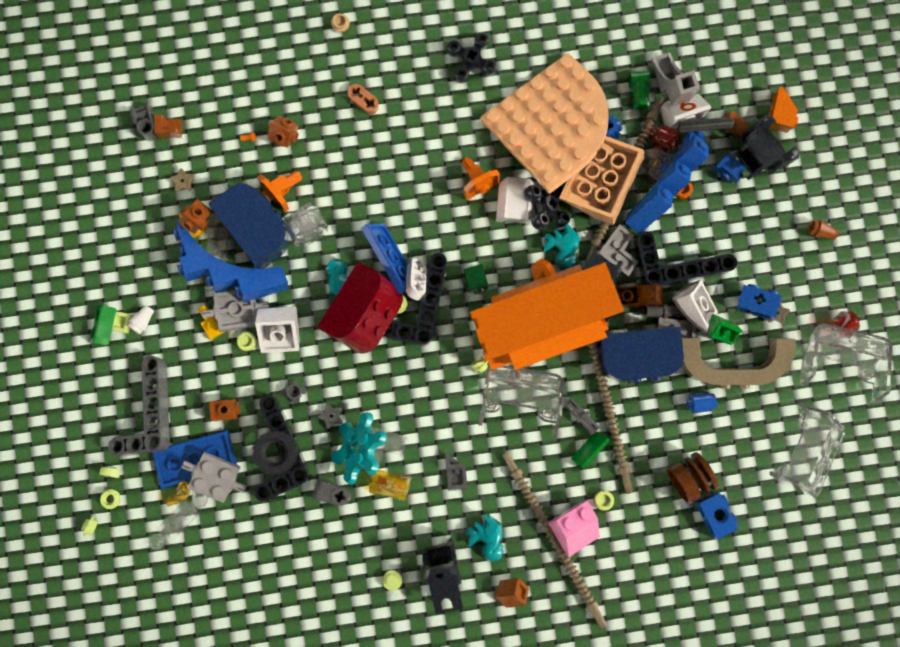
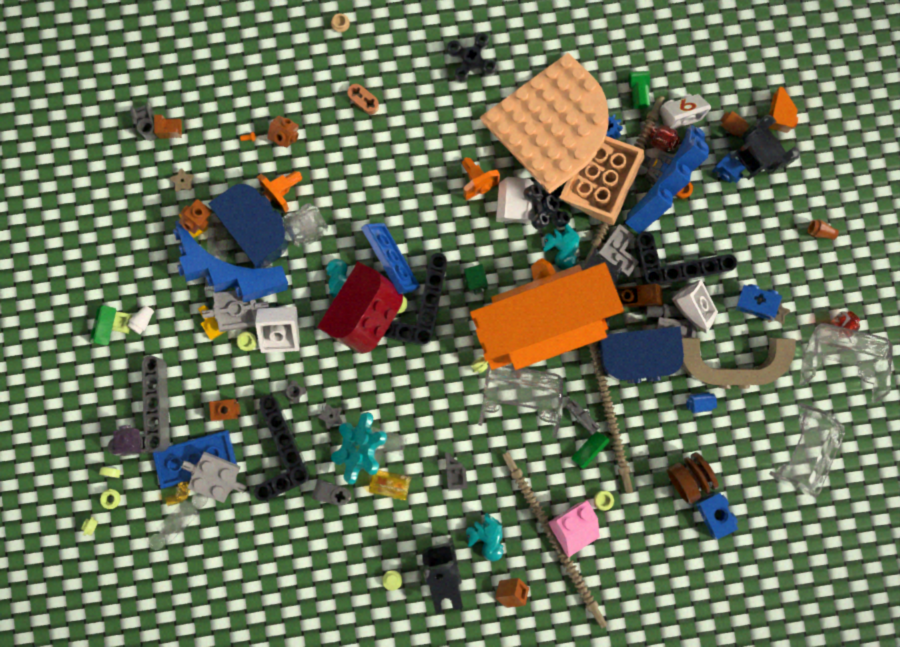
black tyre [252,430,298,475] -> none
white beam [406,258,427,300] -> none
light grey arch [651,52,700,107] -> none
pearl dark grey axle [678,117,734,133] -> none
green slope [708,314,742,345] -> none
none -> clear purple brick [113,425,141,456]

